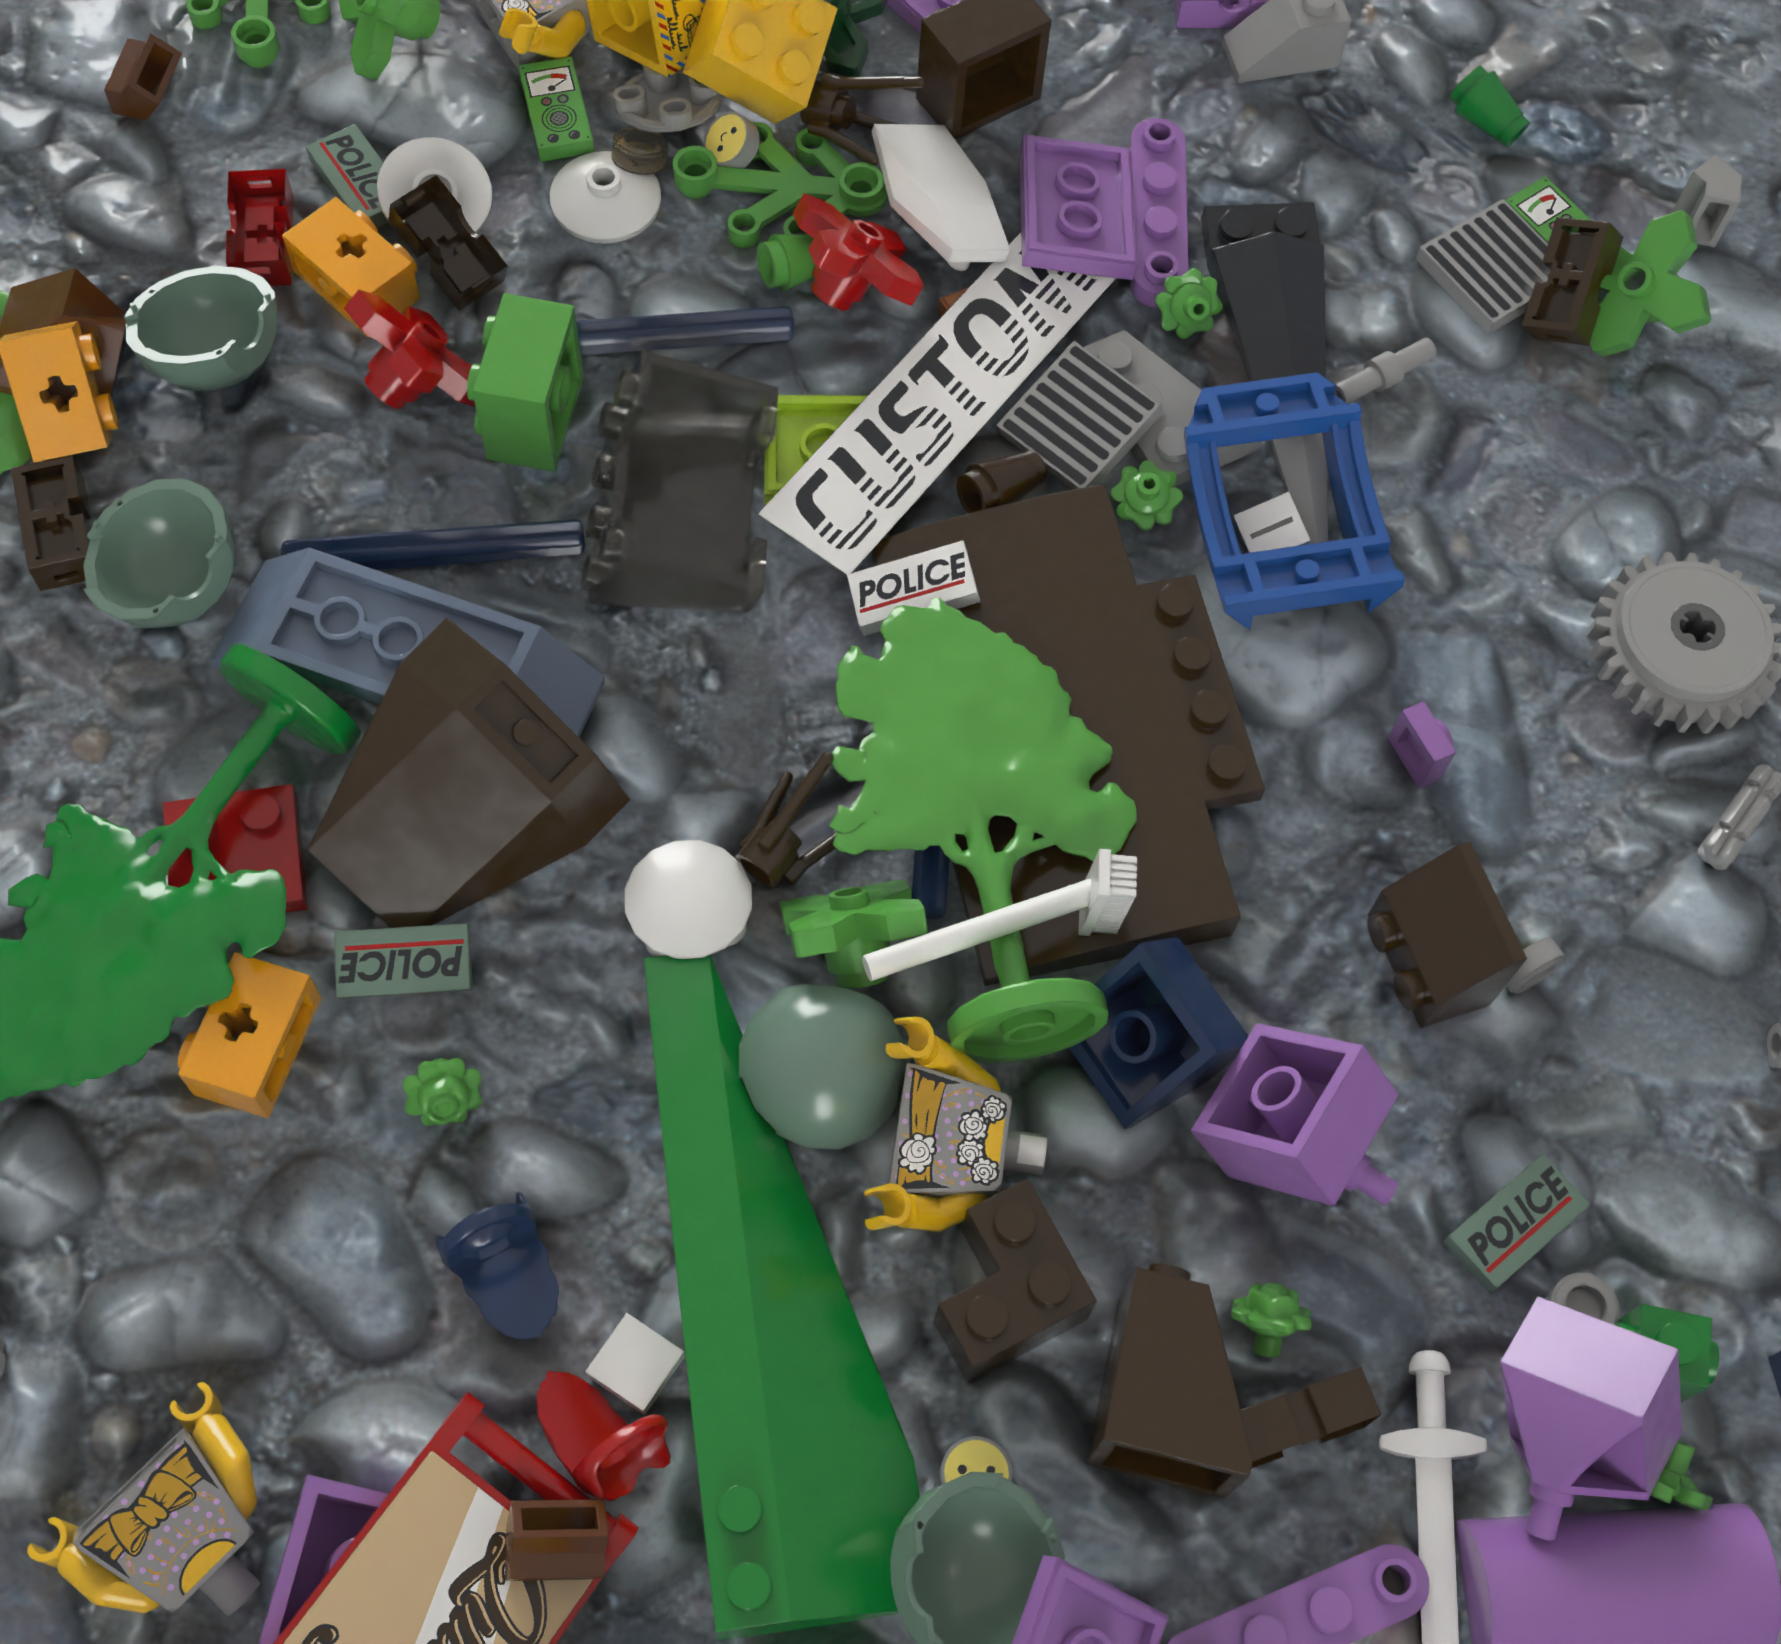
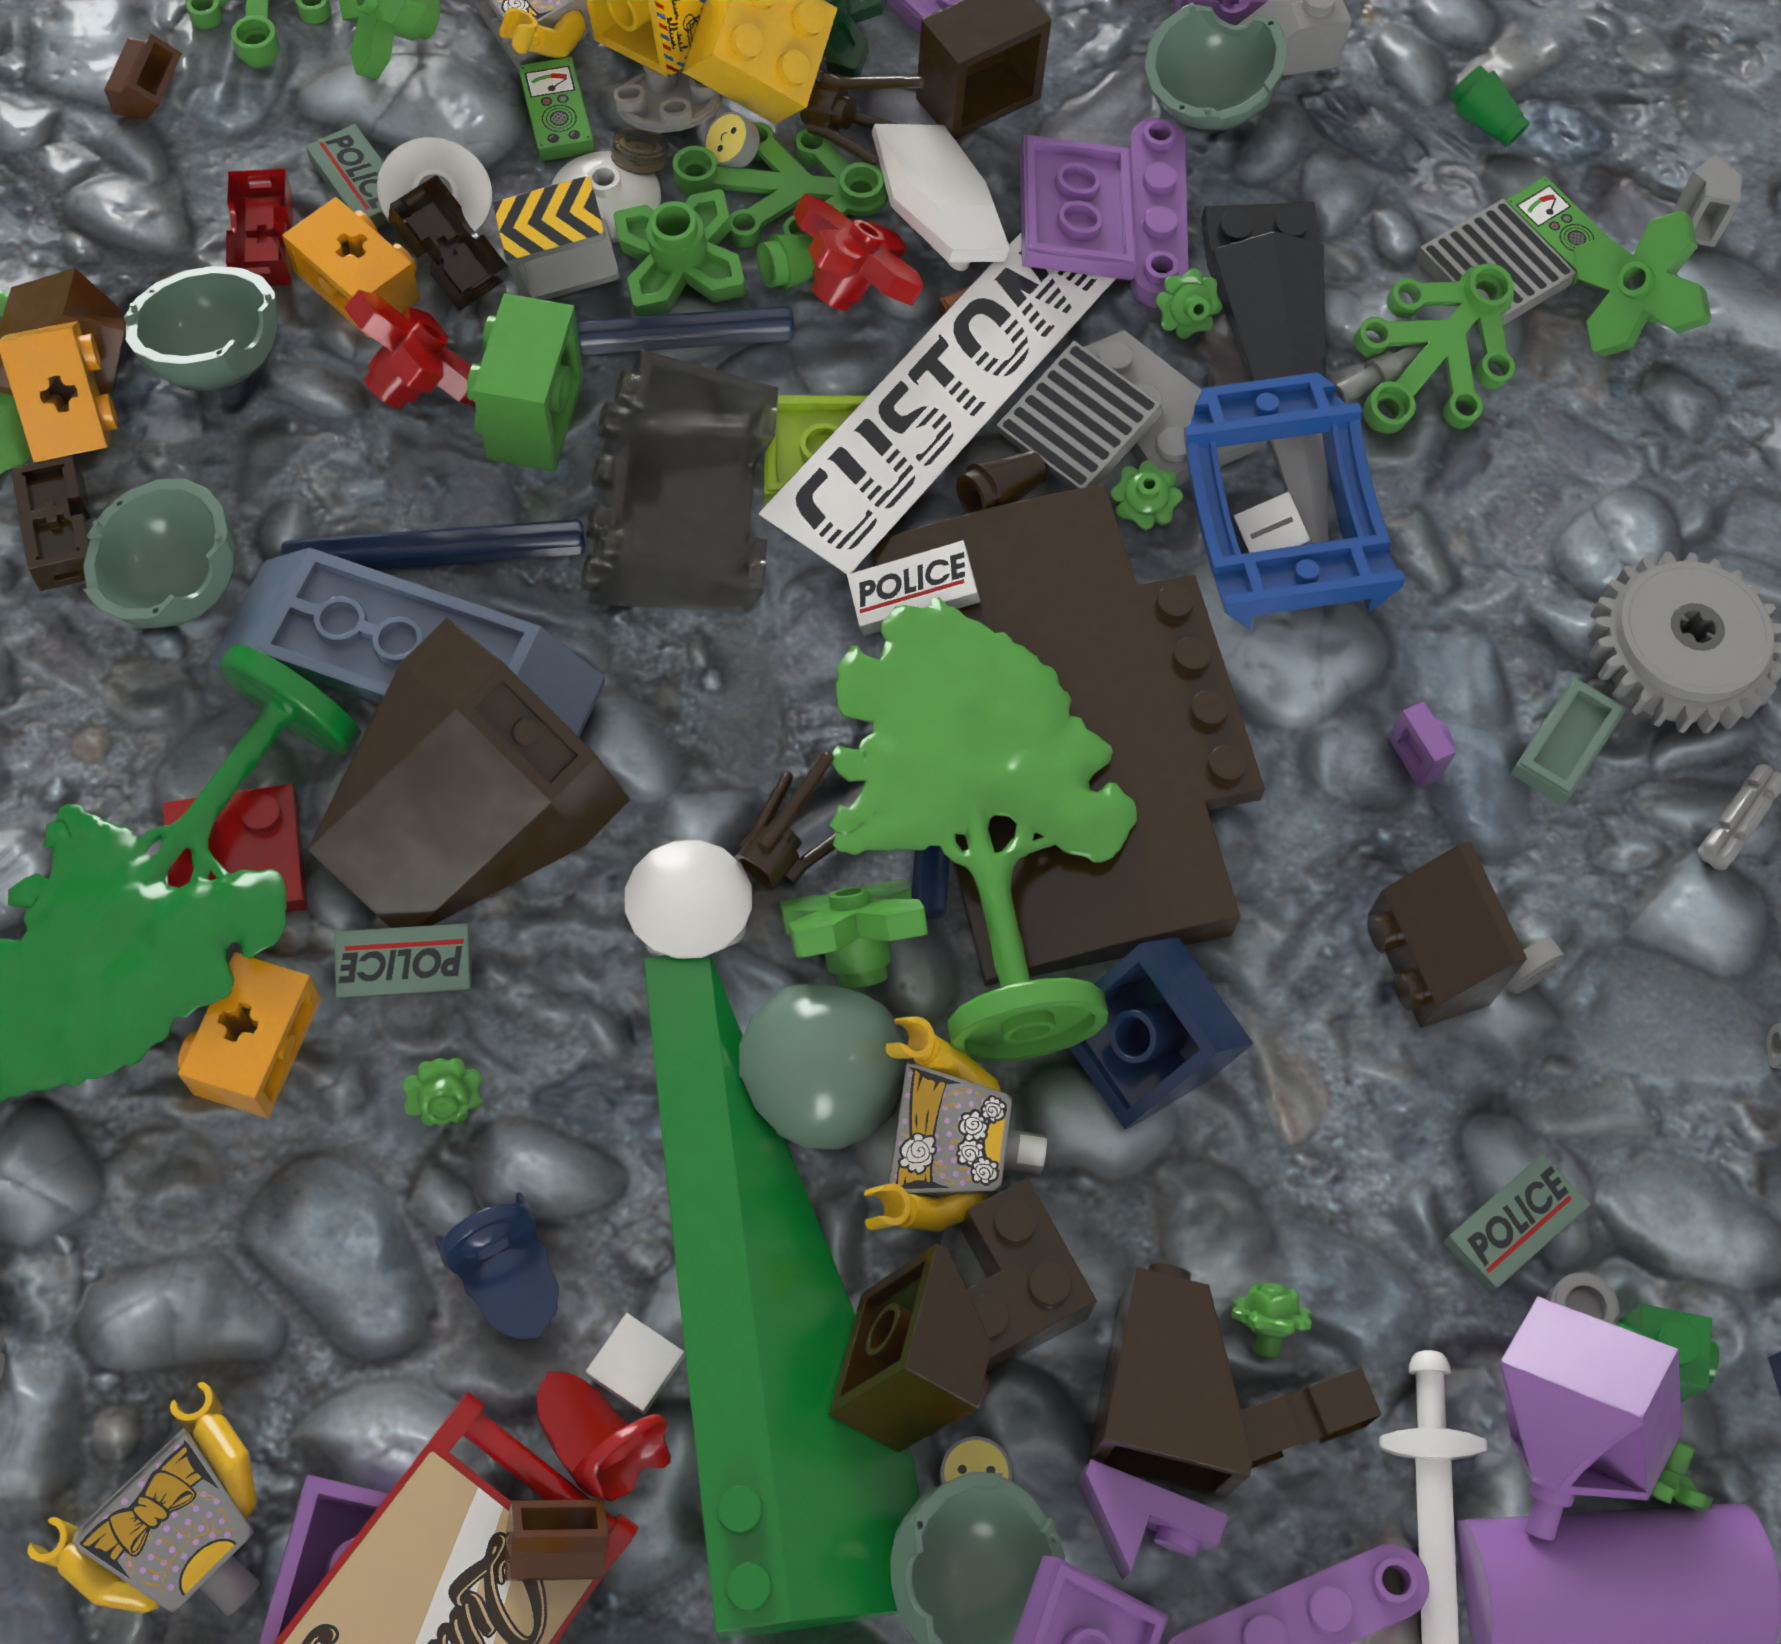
white piece [862,849,1137,981] -> none
medium lavender piece [1191,1023,1399,1206] -> none
dark brown piece [1522,217,1624,346] -> none
none -> piece [493,176,620,300]
none -> bright green plant [613,189,747,317]
none -> dark brown slope [828,1243,992,1453]
none -> medium lavender slope [1078,1459,1228,1580]
none -> sand green cylinder [1144,3,1288,130]
none -> bright green plant [1354,263,1515,434]
none -> sand green tile [1510,677,1627,807]

